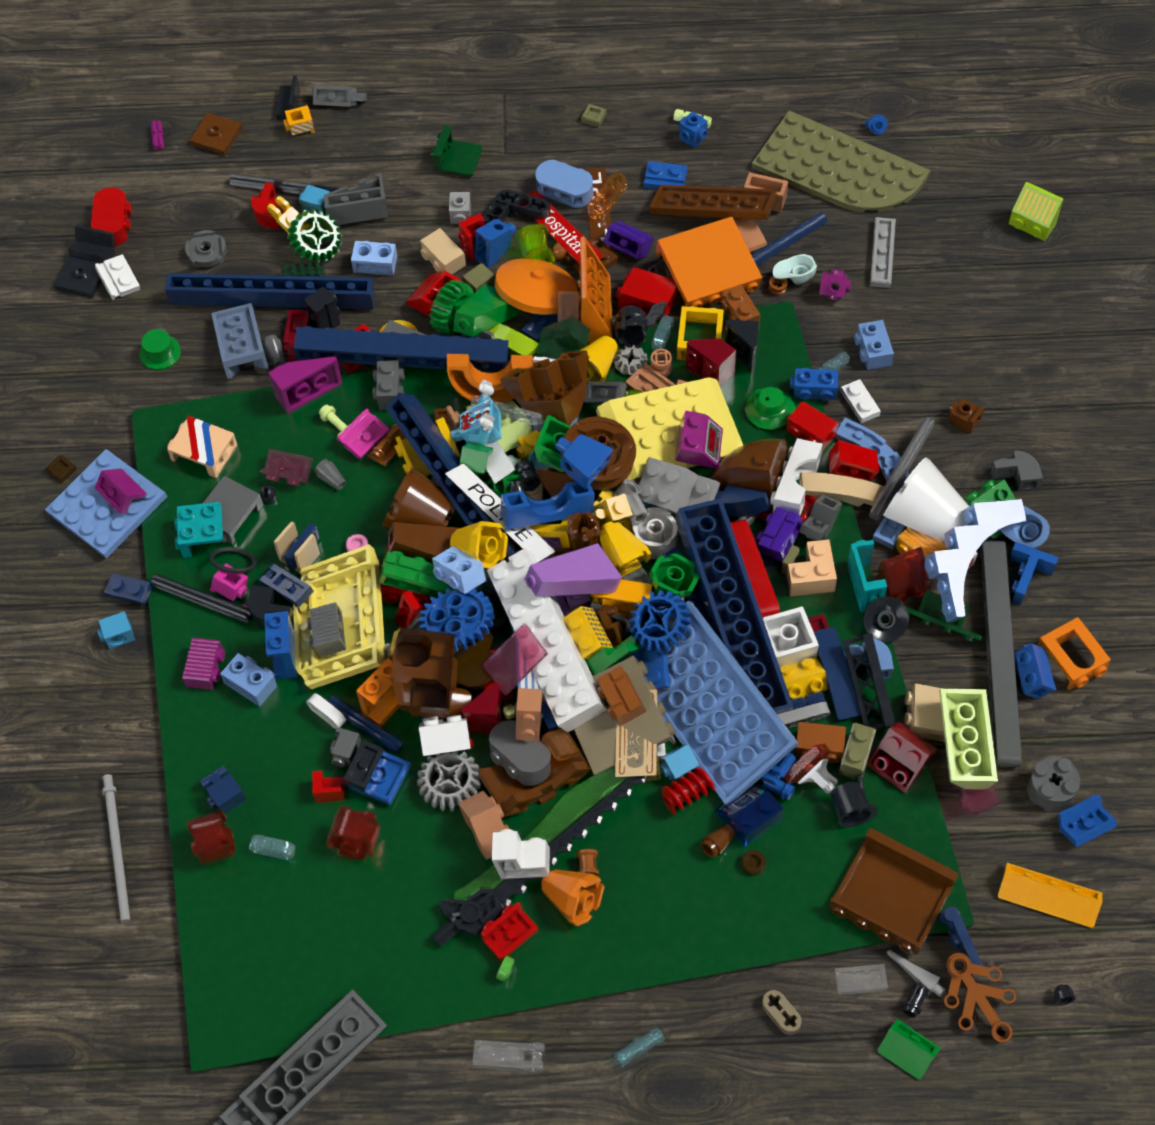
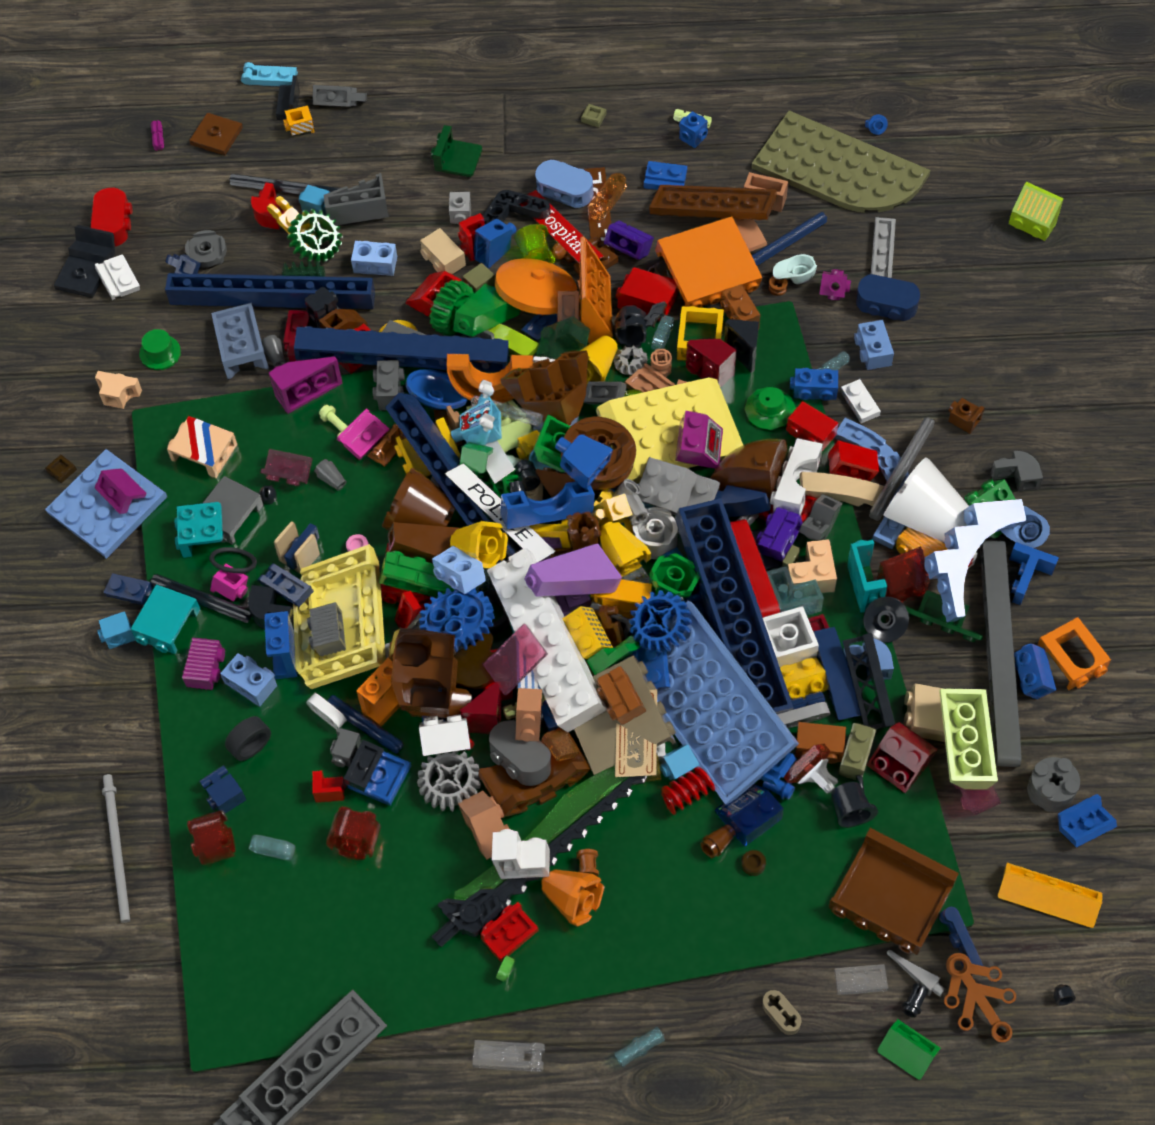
none -> light nougat brick [95,371,142,409]
none -> teal panel [131,584,201,654]
none -> dark blue plate [165,254,201,274]
none -> black tyre [225,716,271,761]
none -> medium azure plate [241,62,298,86]
none -> reddish brown slope [319,309,368,330]
none -> blue dish [406,369,468,410]
none -> clear light blue brick [767,567,824,615]
none -> dark blue brick [856,274,920,321]

